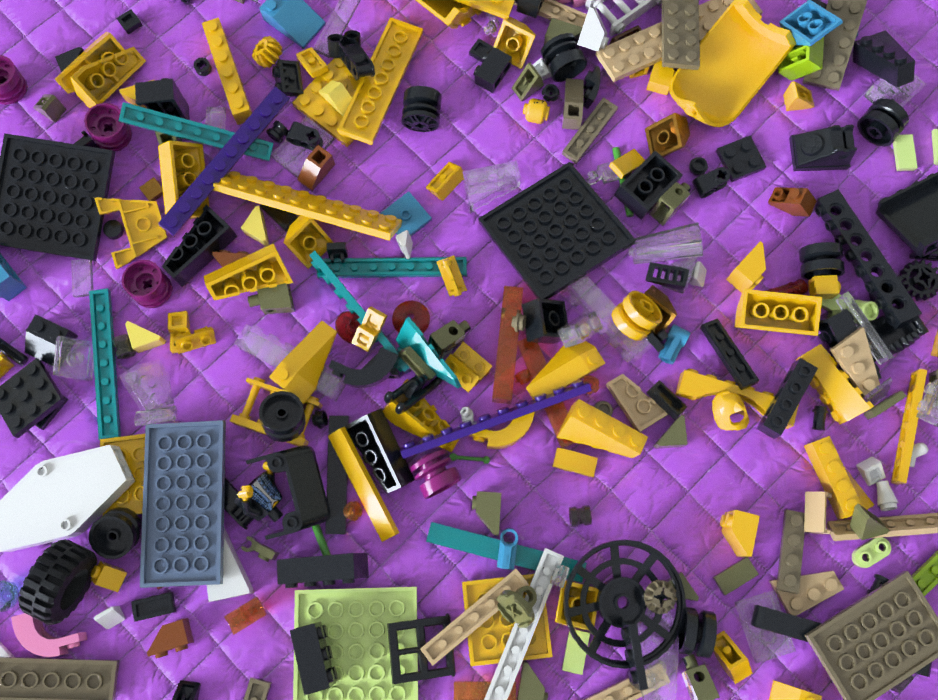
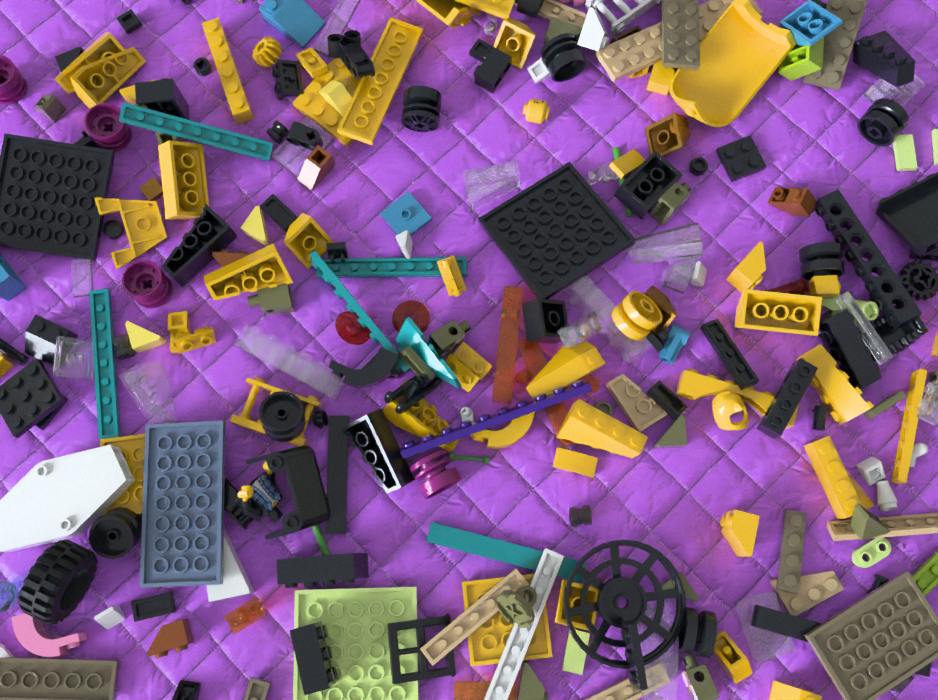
yellow brick [90,561,127,592] -> none
clear tile [134,406,177,426] -> none
dark purple plate [158,86,290,236] -> none
clear tile [205,107,226,130] -> none
yellow plate [213,171,402,241] -> none
olive plate [241,536,279,562] -> none
yellow wedge [269,321,337,404] -> none
yellow tile [328,426,400,542] -> none
clear orange plate [343,501,362,521] -> none
yellow slope [352,306,388,352] -> none
yellow slope [426,162,466,201] -> none
olive slope [472,491,501,536] -> none
dark azure piece [497,528,518,570] -> none
dark tan plate [511,313,526,332] -> none
olive slope [512,62,544,101] -> none
black plate [542,84,559,102] -> none
clear tile [550,564,570,588] -> none
dark tan slope [562,78,584,130] -> none
dark tan plate [562,97,618,164] -> none
black slope [583,66,600,109] -> none
dark tan gear [644,580,678,614] -> none
black slope [645,262,689,291] -> none
black piece [692,167,730,198] -> none
olive tile [712,557,759,595] -> none
yellow slope [783,81,815,111] -> none
black piece [789,125,857,172] -> none
tan hinge [804,491,832,534] -> none
tan wing [829,327,881,398] -> none
clear piece [864,378,893,405] -> none

